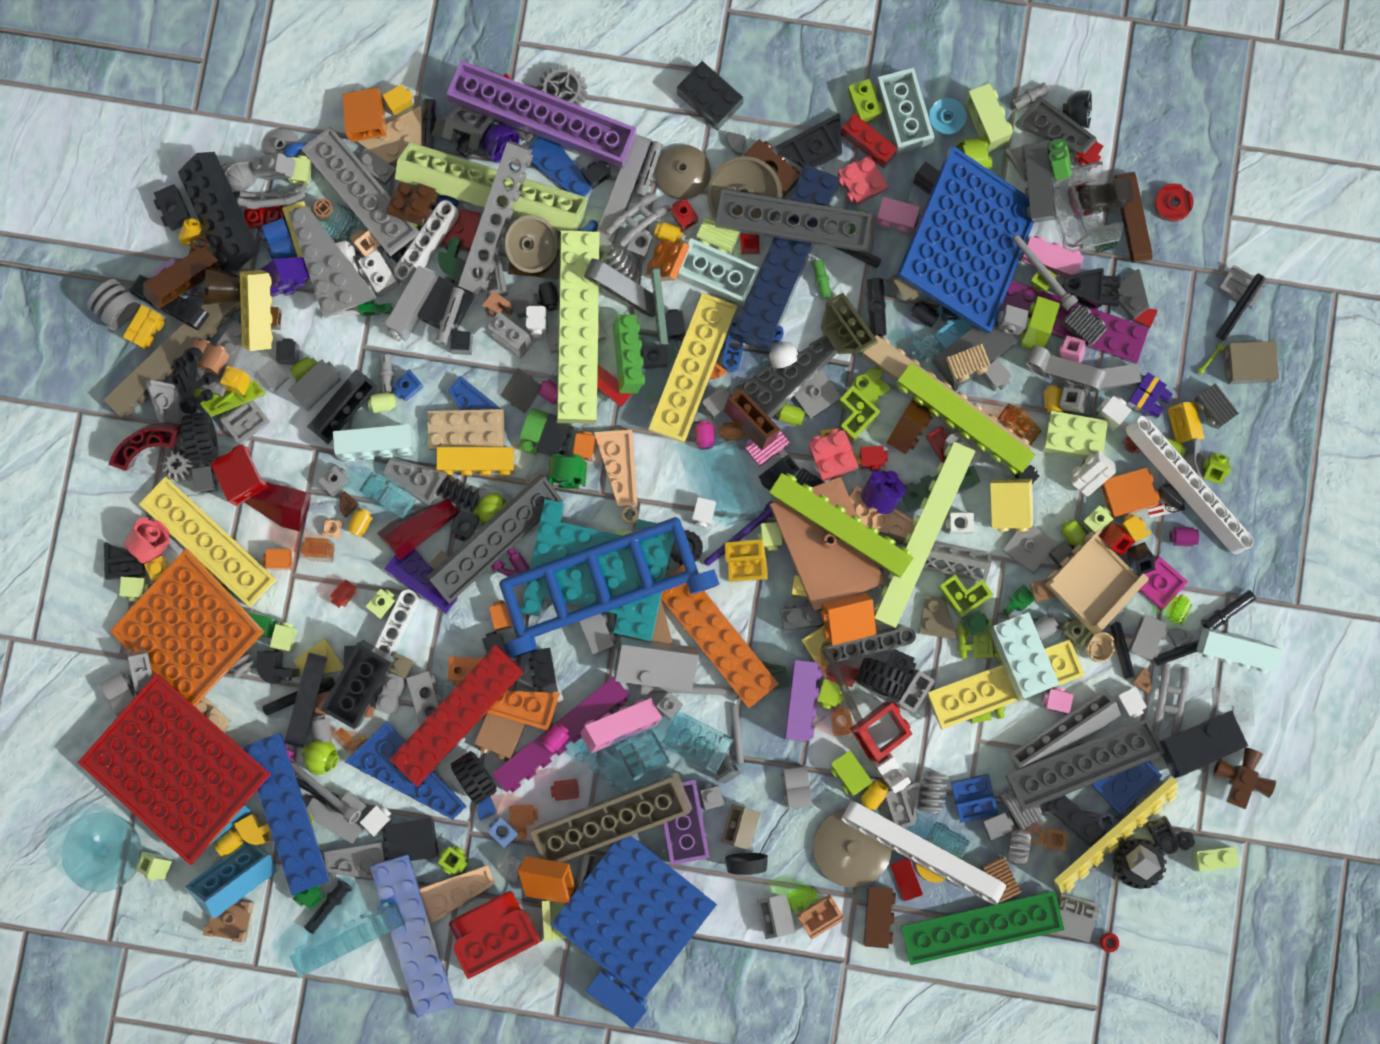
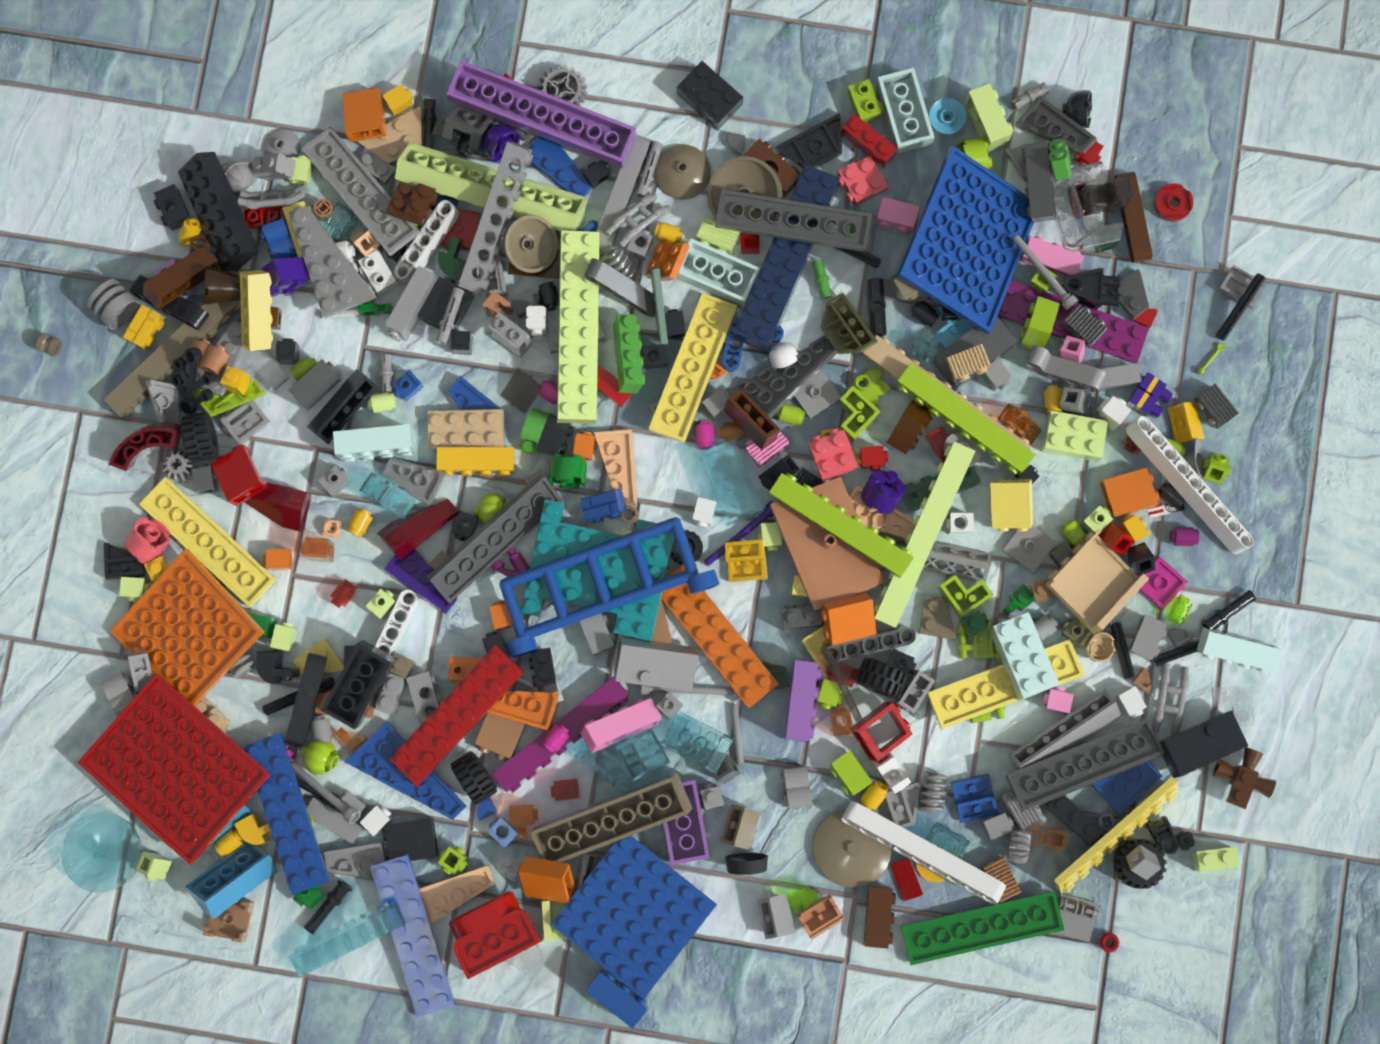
blue arm [283,142,307,158] -> none
reddish brown tile [340,491,359,518] -> none
black piece [437,475,480,512] -> none
red brick [670,199,698,232] -> none
black brick [913,161,939,195] -> none
light grey brick [996,305,1028,335] -> none
white brick [1071,451,1116,496] -> none
dark tan brick [1223,341,1279,384] -> none
none -> dark tan wheel [35,333,62,357]
none -> blue brick [581,489,627,524]

